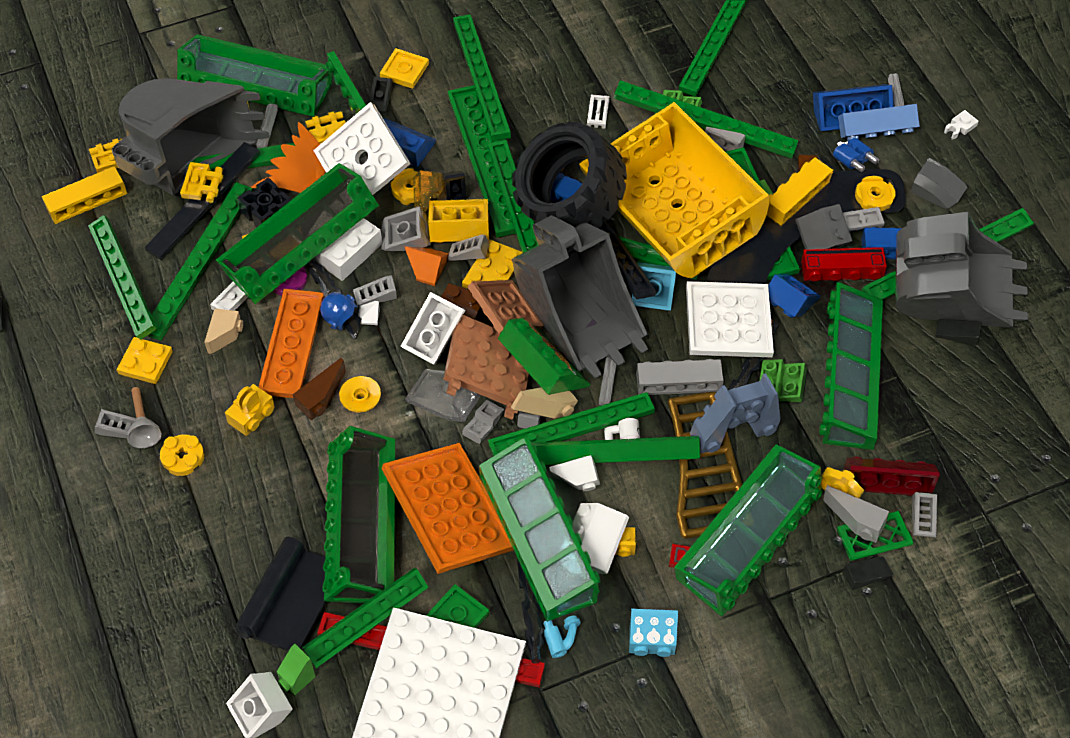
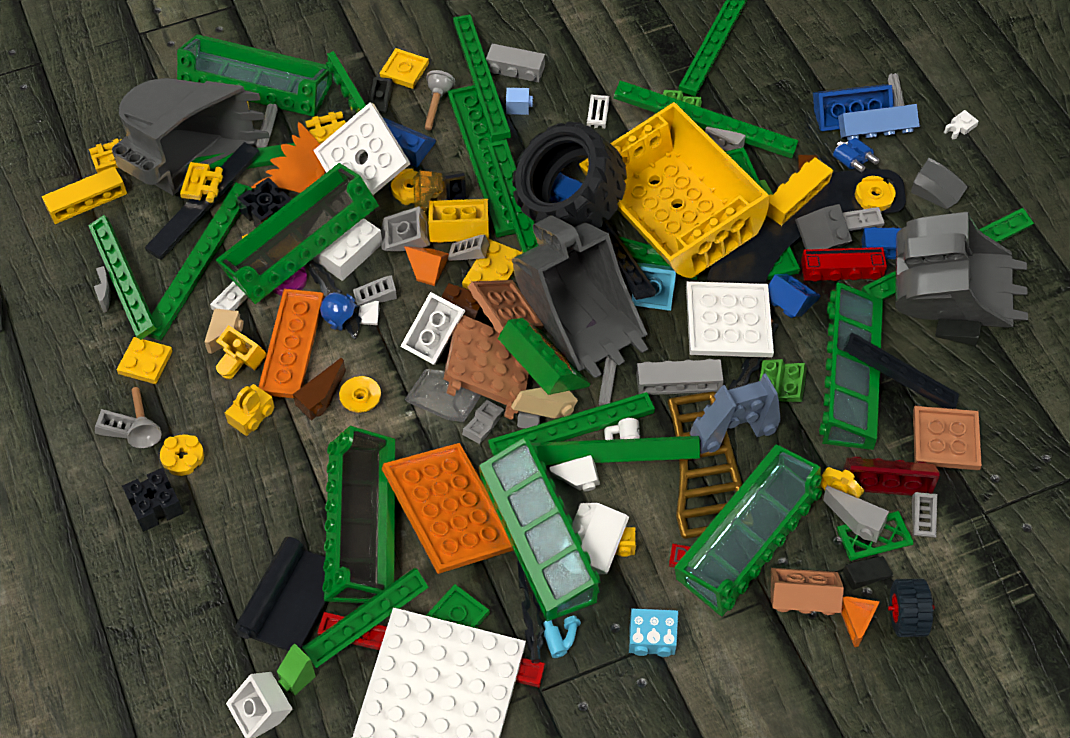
none -> light grey slope [94,266,111,313]
none -> black brick [122,467,184,532]
none -> yellow brick [216,325,267,379]
none -> light grey piece [424,70,456,131]
none -> light grey brick [486,44,545,82]
none -> light blue brick [506,88,533,115]
none -> nougat slope [771,568,844,615]
none -> orange slope [841,596,879,647]
none -> black plate [843,332,959,409]
none -> black wheel [888,579,935,637]
none -> nougat plate [913,406,981,470]

